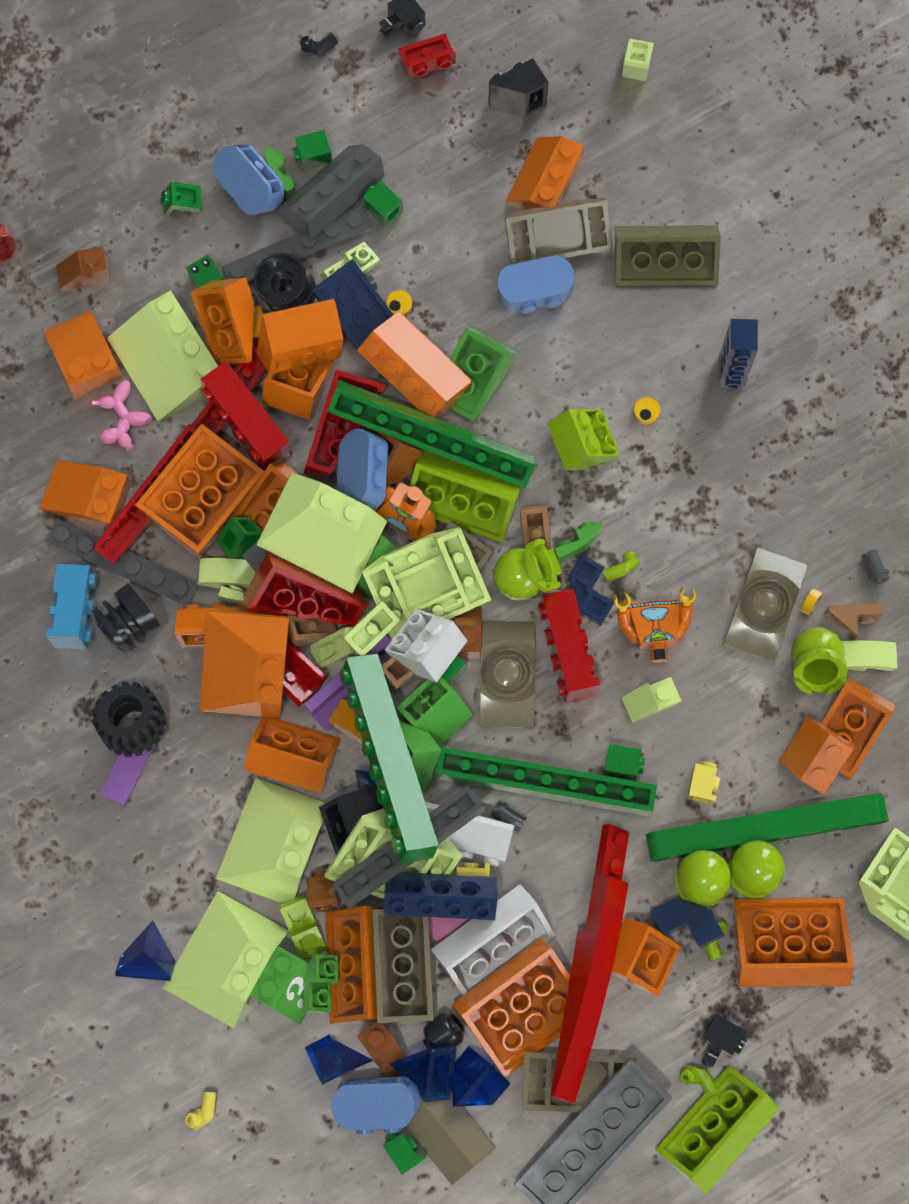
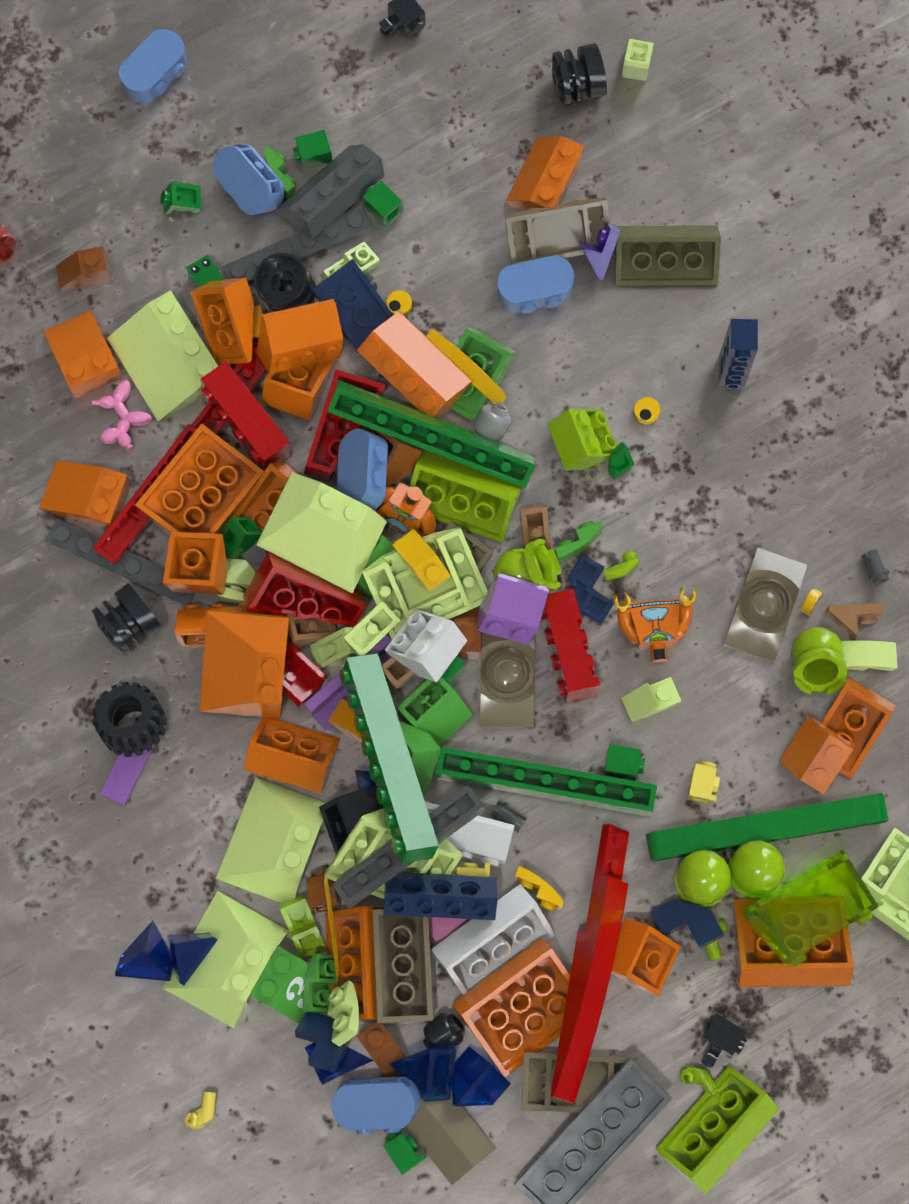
dark azure wedge [46,564,97,649] -> none
black arm [300,33,338,56] -> none
red bracket [398,33,456,79] -> none
black slope [488,58,549,117] -> none
none -> medium blue brick [119,29,187,103]
none -> orange slope [163,532,228,595]
none -> clear blue slope [167,933,217,986]
none -> dark blue tile [295,1012,346,1073]
none -> yellow sticker [324,874,340,981]
none -> yellowish green slope [327,980,359,1046]
none -> yellow slope [392,529,451,592]
none -> yellow sticker [426,329,507,404]
none -> light grey head [473,402,512,441]
none -> medium lavender slope [478,573,549,645]
none -> yellow slope [514,866,564,912]
none -> black wheel [552,43,607,105]
none -> slope [579,222,620,280]
none -> green tile [608,442,635,479]
none -> clear neon green windscreen [740,849,879,967]

